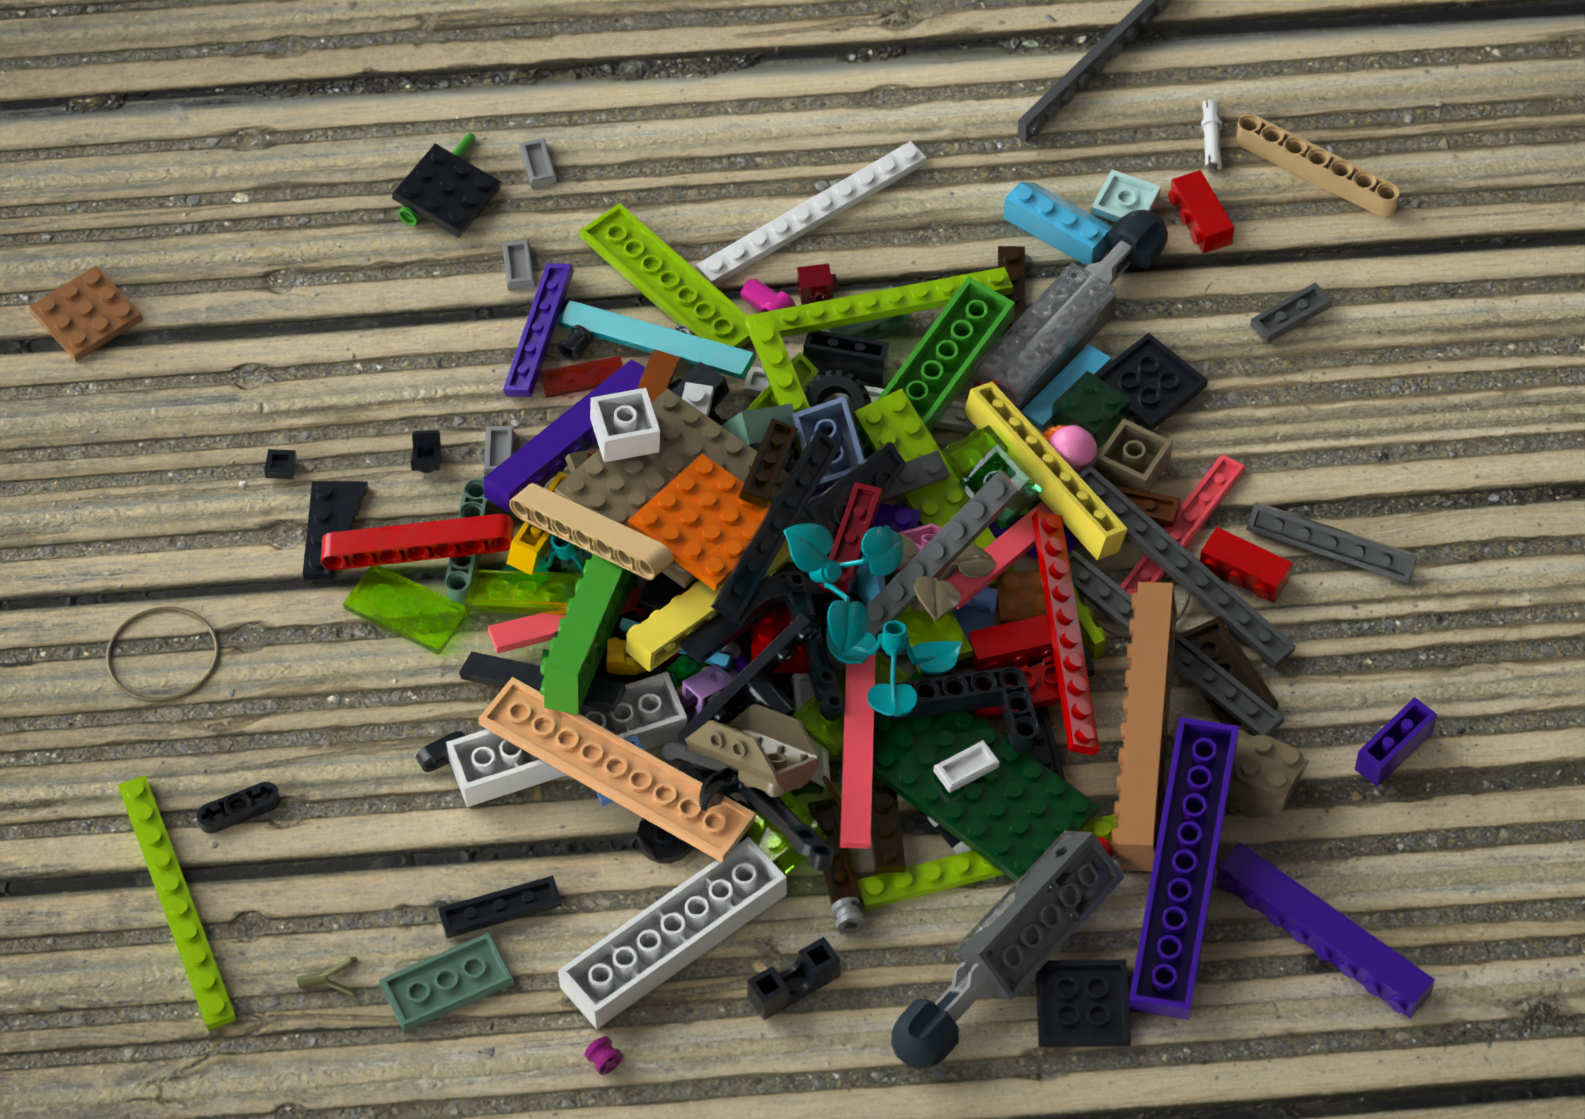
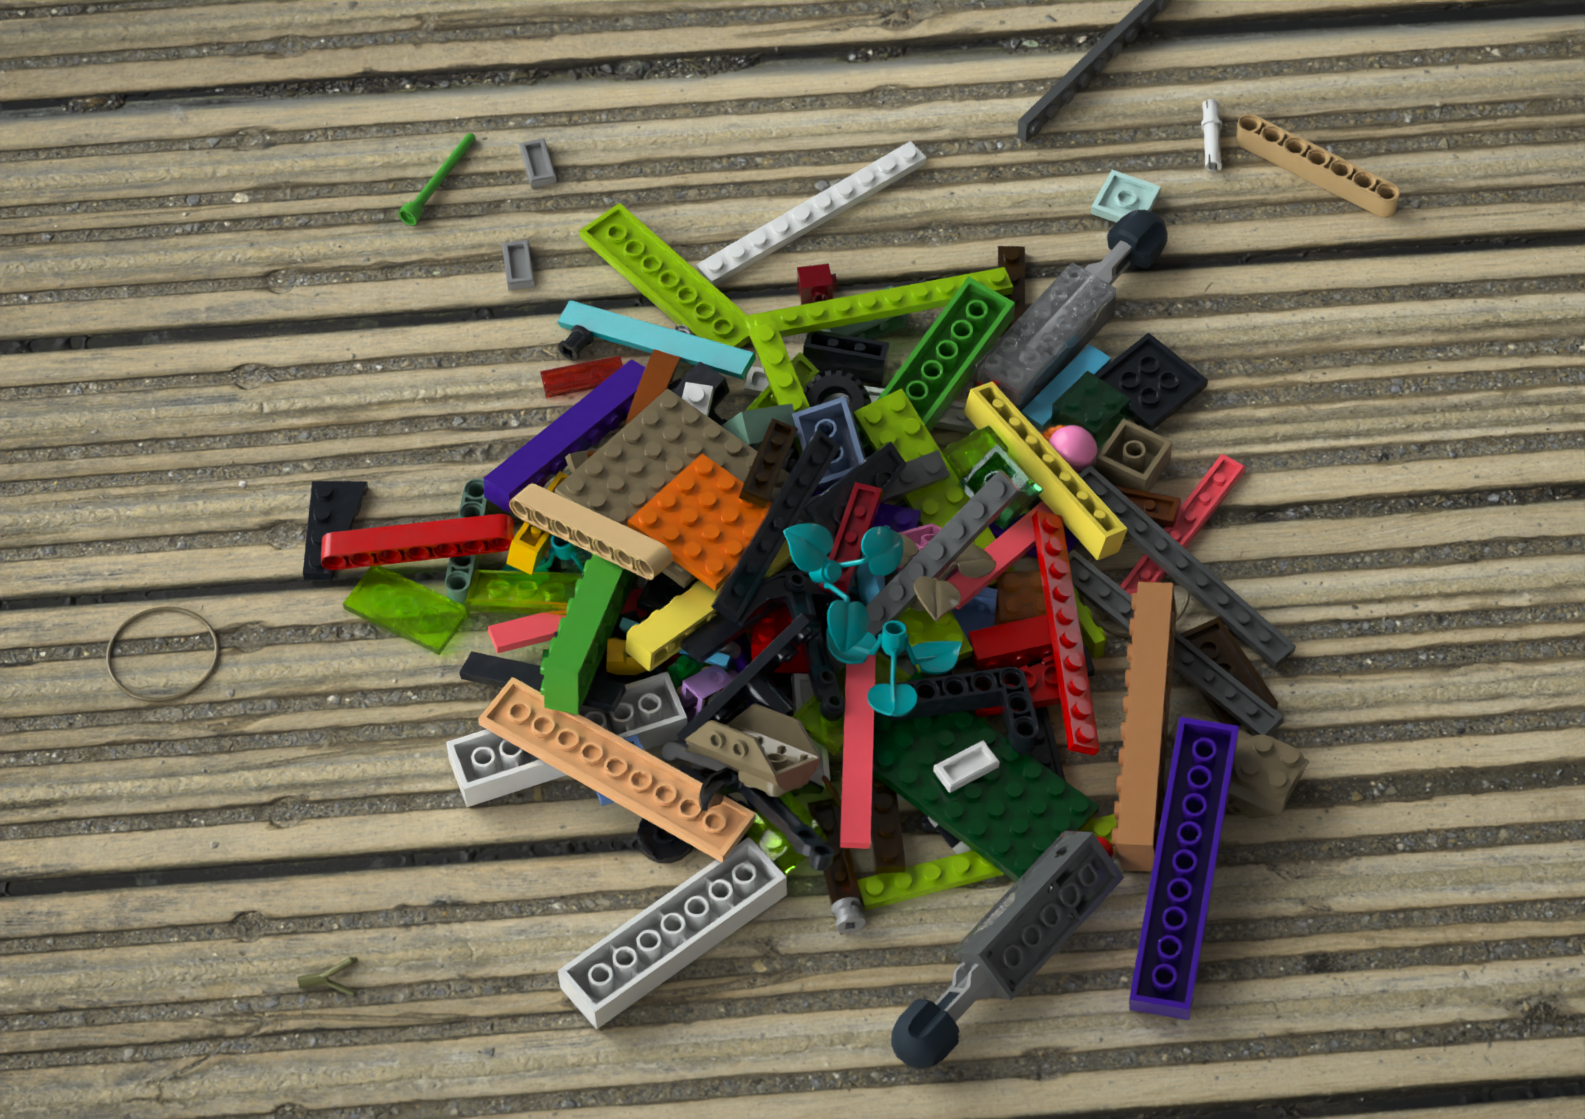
medium nougat plate [29,265,143,362] -> none
lime plate [118,775,237,1031] -> none
black beam [197,782,280,833] -> none
black plate [264,449,297,479] -> none
sand green tile [379,932,515,1033] -> none
black plate [392,143,502,238] -> none
black bracket [411,430,442,473] -> none
black beam [416,731,466,772] -> none
black plate [438,875,562,939] -> none
light grey tile [484,426,514,476] -> none
dark purple plate [503,263,574,397] -> none
magenta wheel [584,1036,623,1075] -> none
white brick [590,388,660,462] -> none
dark pink piece [740,278,796,313] -> none
black arch [747,937,841,1020] -> none
medium azure slope [1004,182,1113,266] -> none
black plate [1035,960,1131,1047] -> none
red brick [1168,170,1234,254] -> none
red brick [1200,527,1293,603] -> none
dark purple brick [1216,842,1435,1018] -> none
dark grey plate [1246,502,1418,583] -> none
dark grey plate [1250,282,1332,343] -> none
dark purple brick [1355,697,1437,787] -> none

